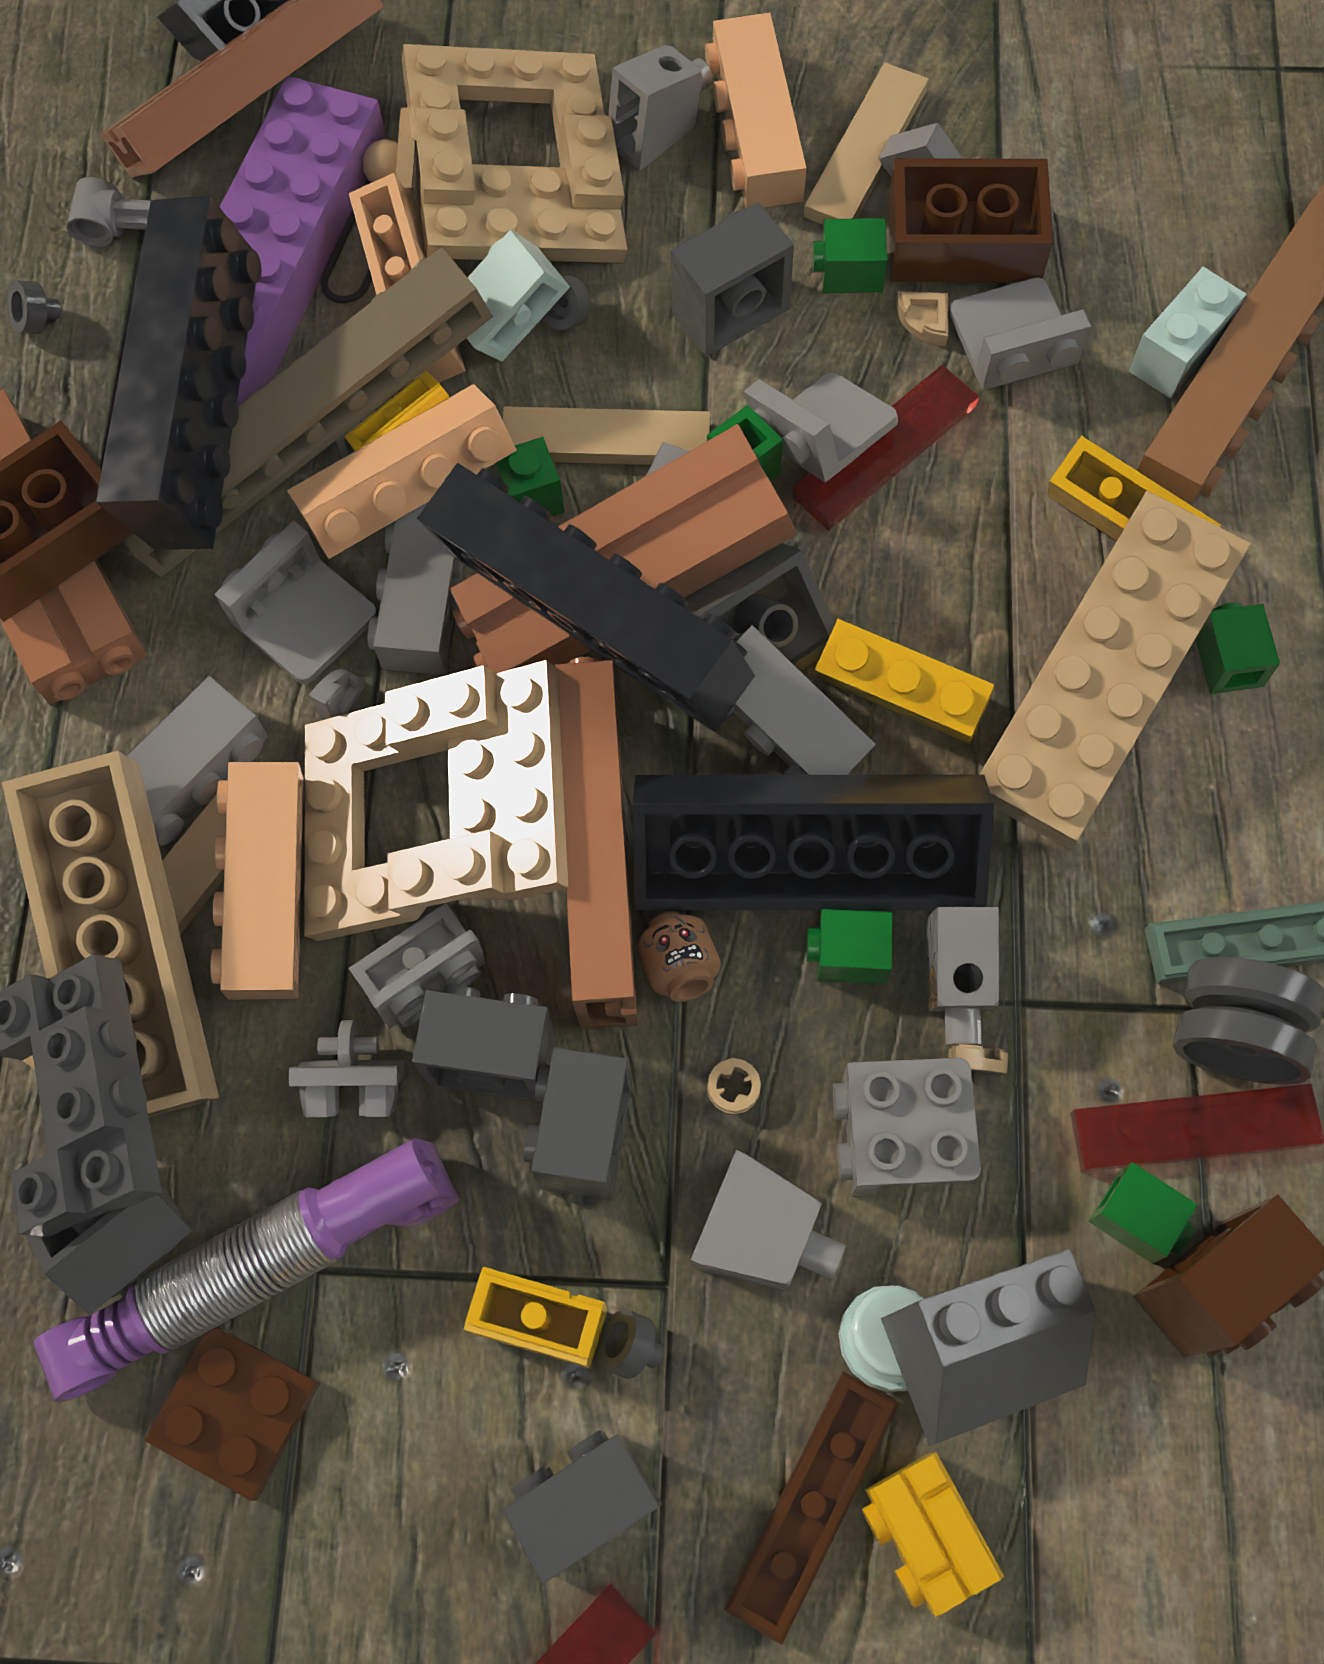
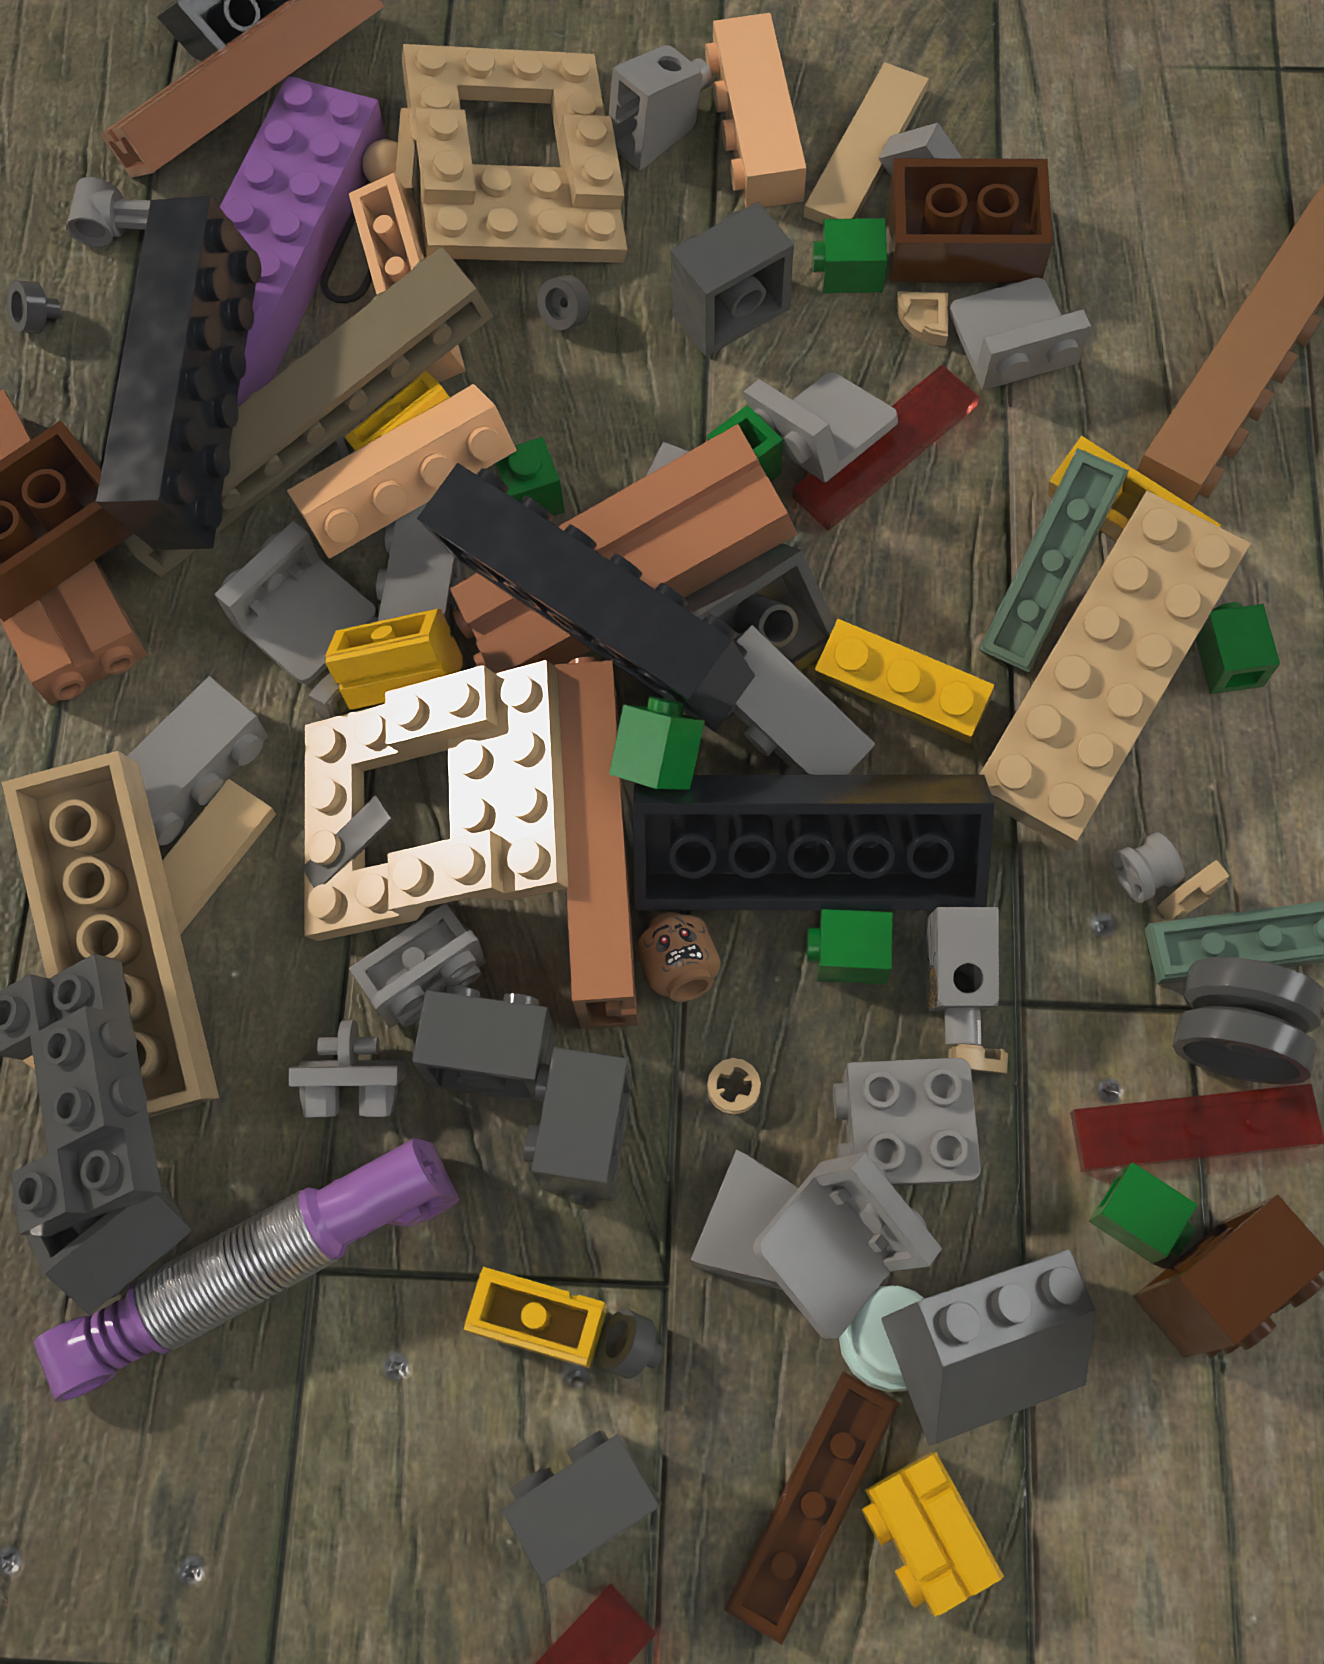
reddish brown plate [144,1326,321,1501] -> none
light nougat brick [211,762,304,1000] -> none
light aqua brick [467,230,570,361] -> none
tan tile [503,406,710,465] -> none
light aqua brick [1129,267,1247,399] -> none
none -> window [302,795,394,888]
none -> yellow brick [325,608,463,710]
none -> green brick [609,697,705,790]
none -> light grey bracket [753,1152,942,1339]
none -> sand green tile [979,448,1129,674]
none -> light grey wheel [1112,832,1185,903]
none -> tan tile [1157,860,1230,921]

